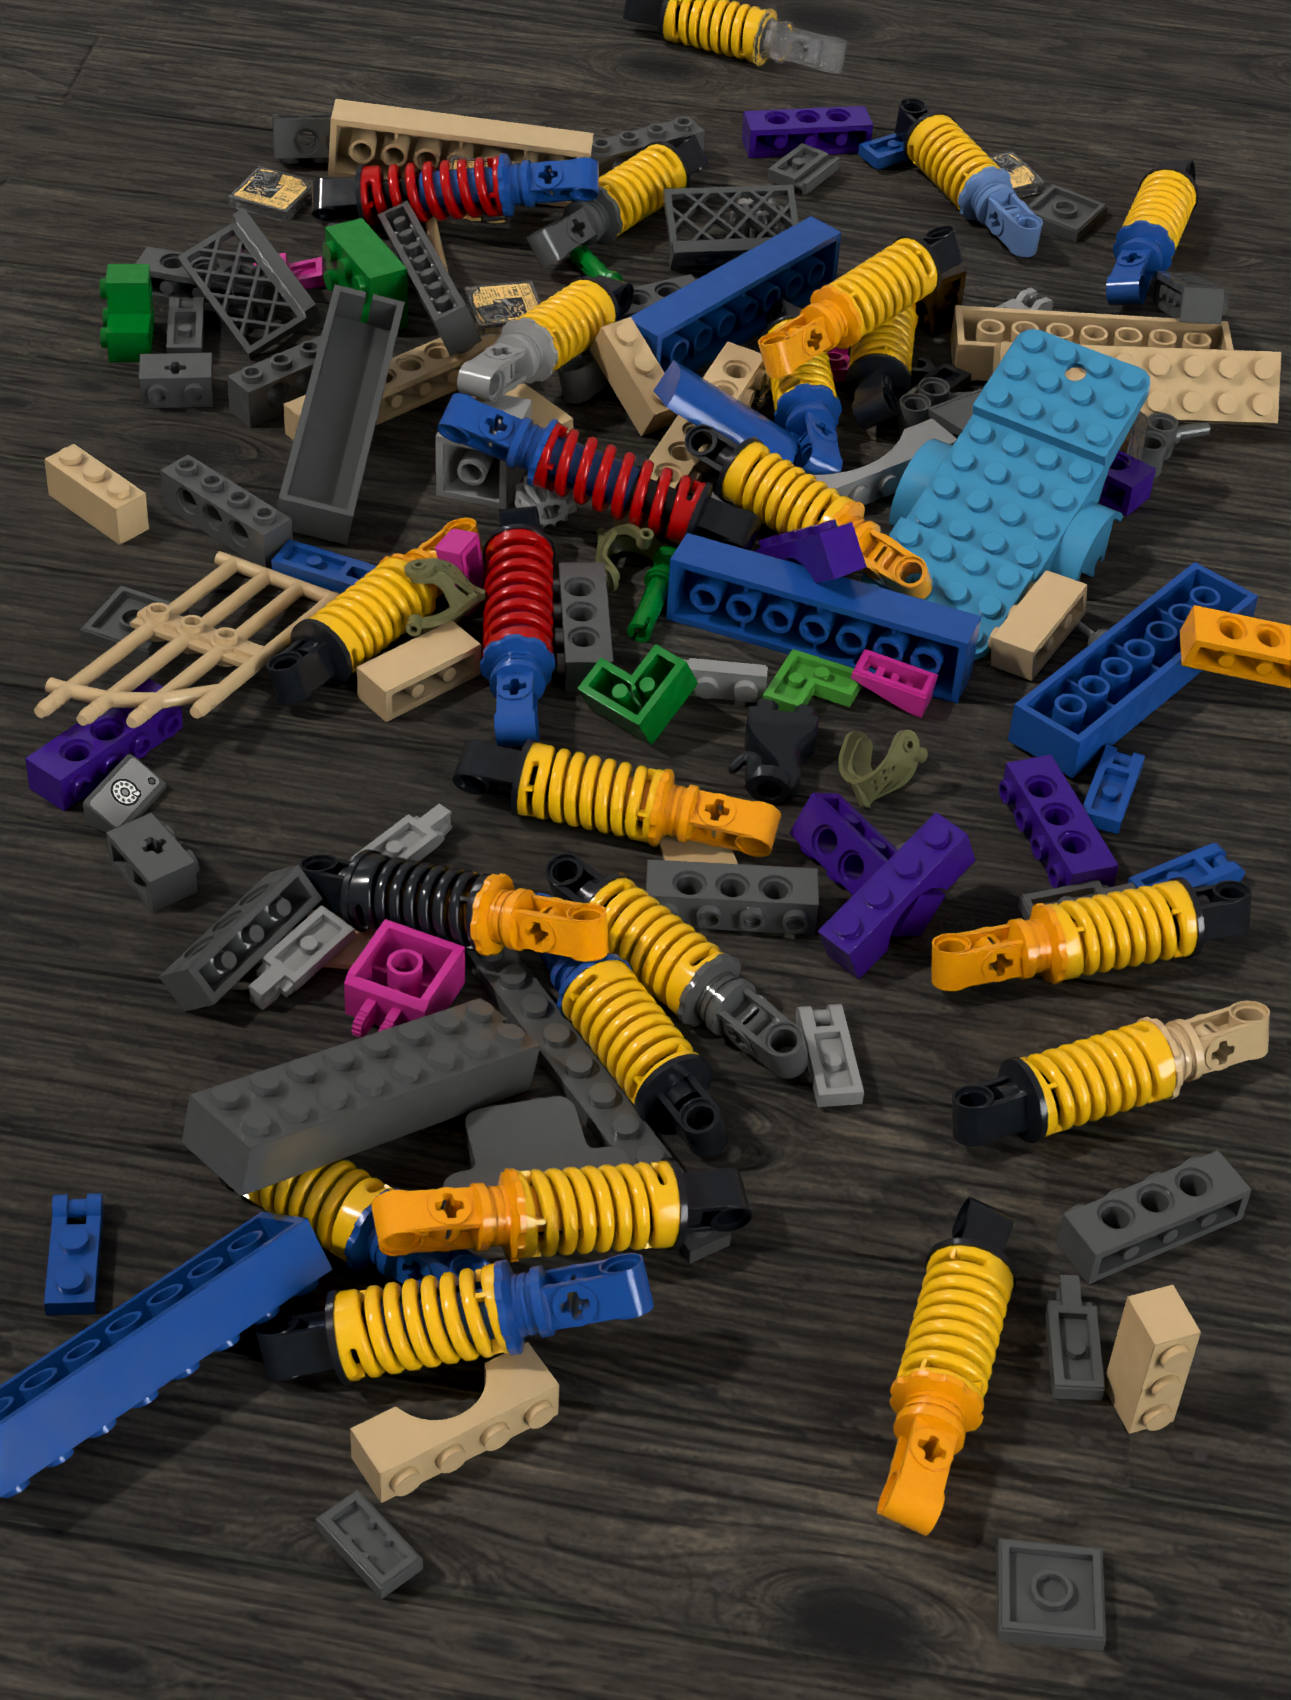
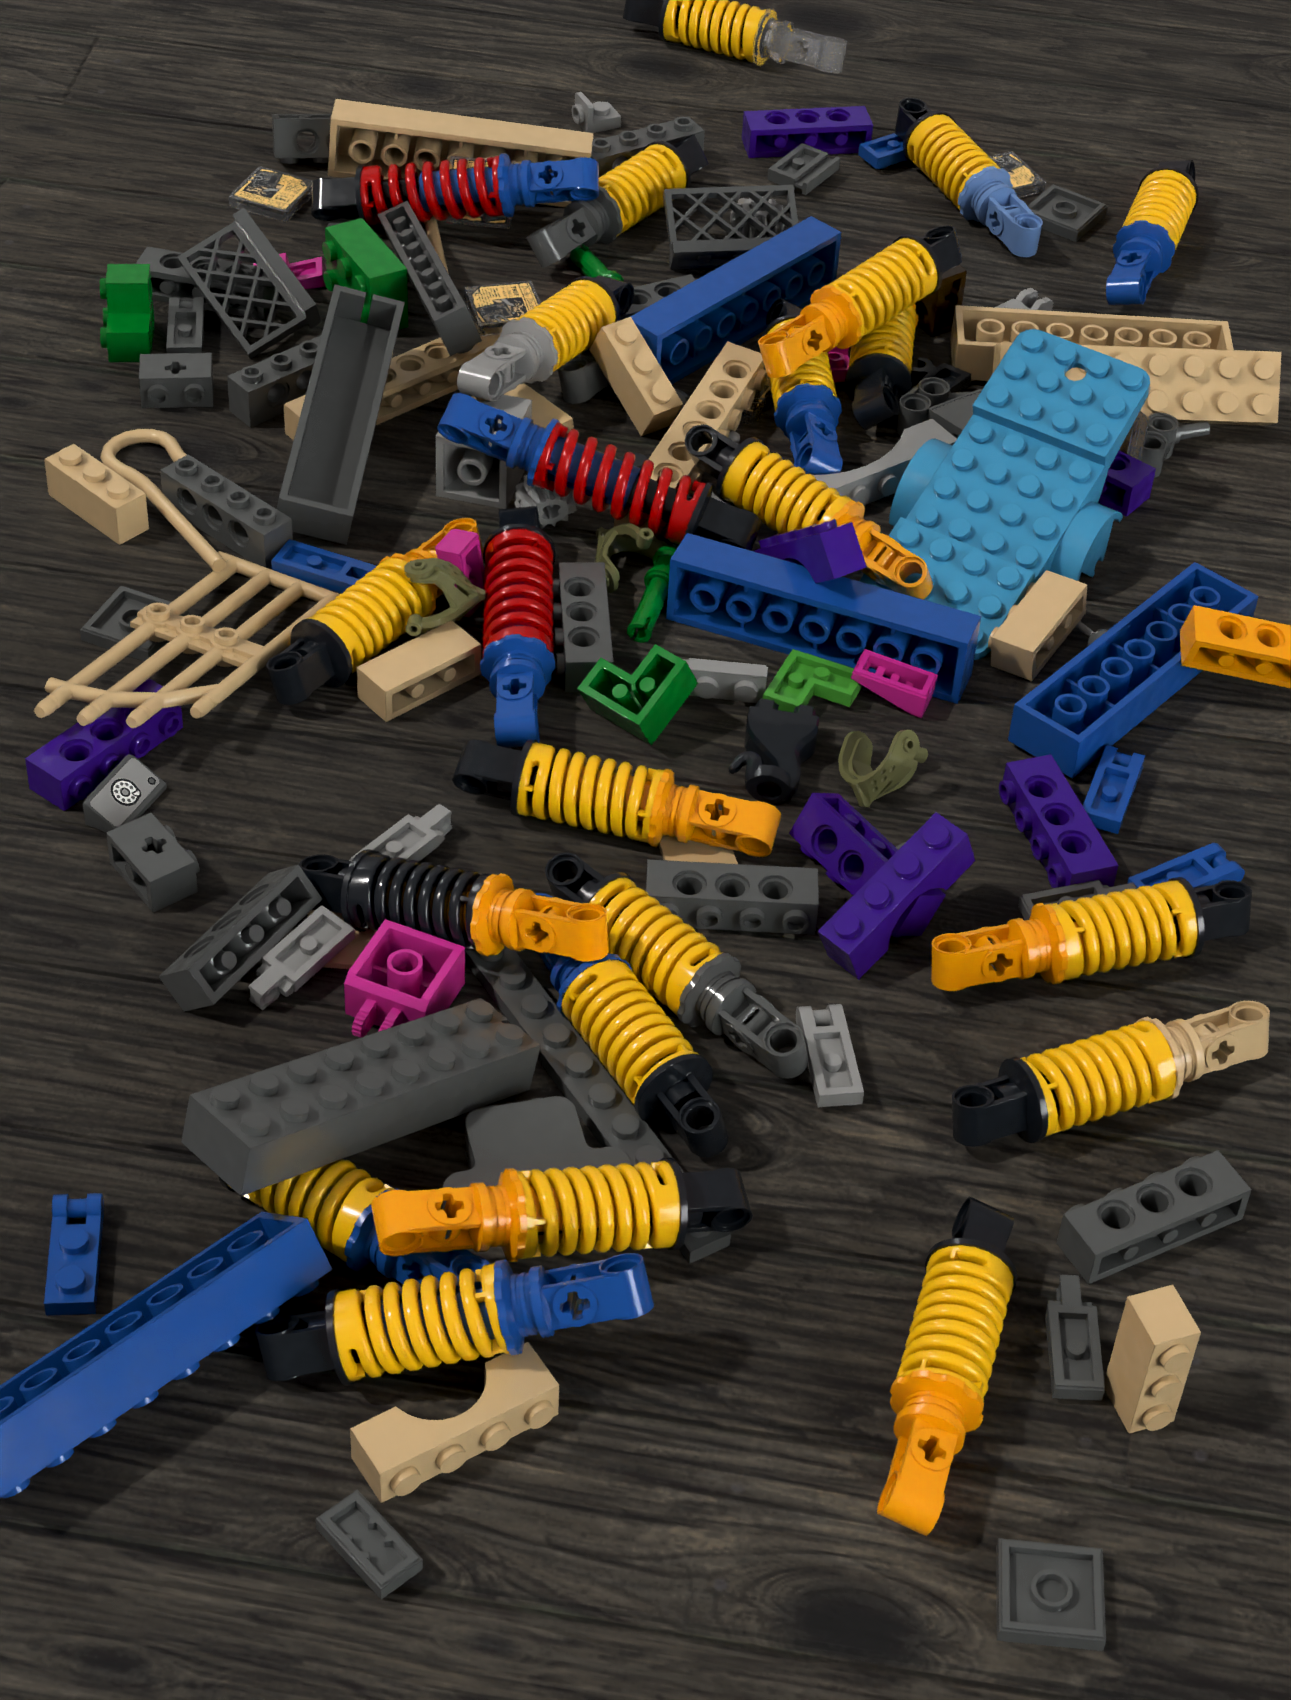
blue brick [653,360,797,463] -> none
dark grey brick [1153,271,1229,324] -> none
none -> tan piece [100,429,226,572]
none -> light grey bracket [572,92,621,133]

